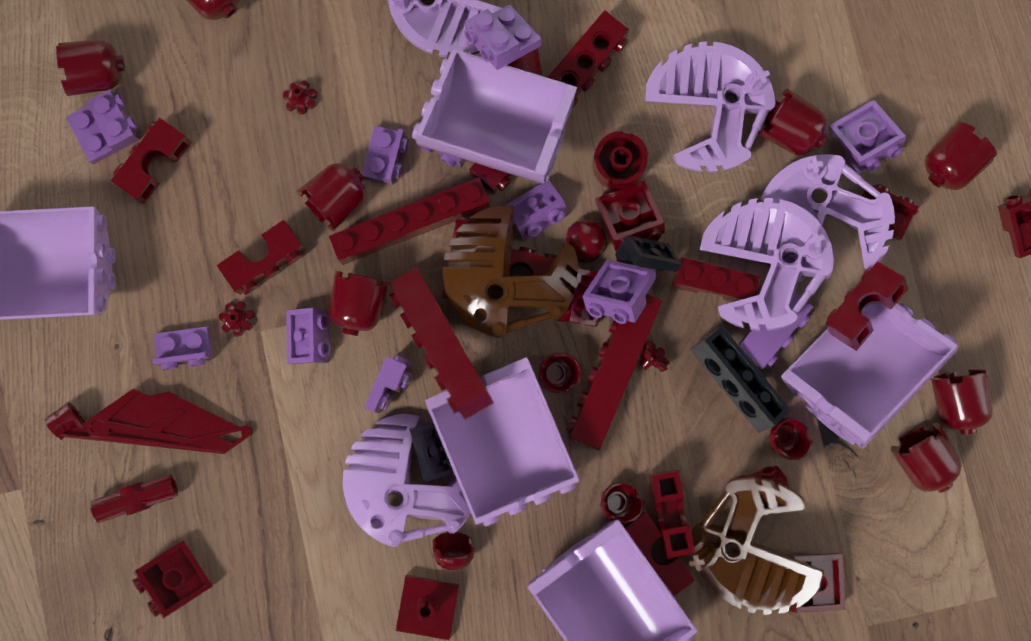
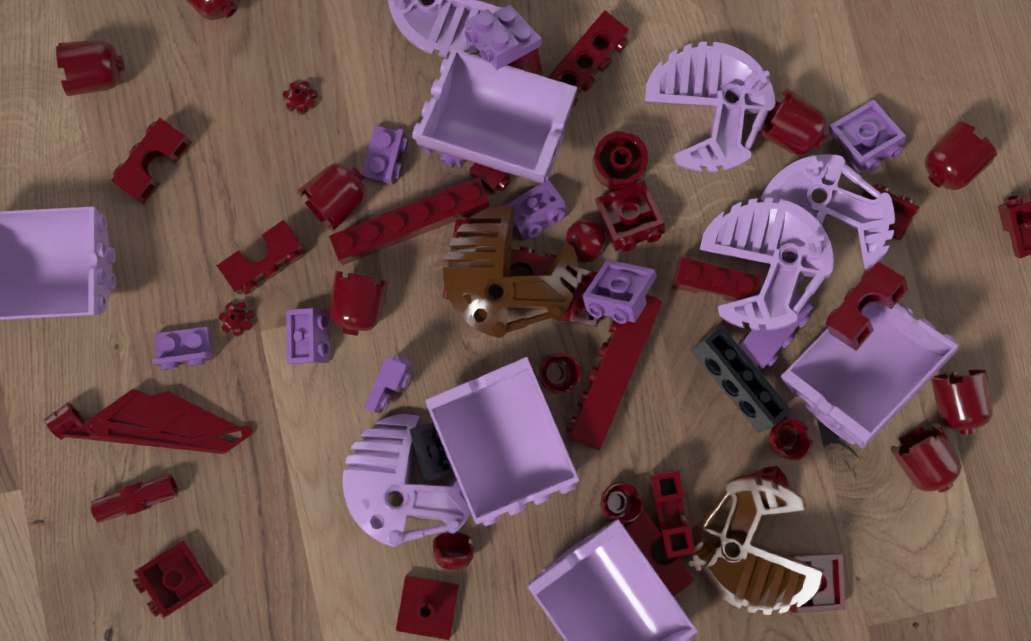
medium lavender plate [66,89,139,164] -> none
dark red brick [389,267,494,420] -> none
black bracket [615,235,682,272] -> none
dark red plant [639,340,670,372] -> none

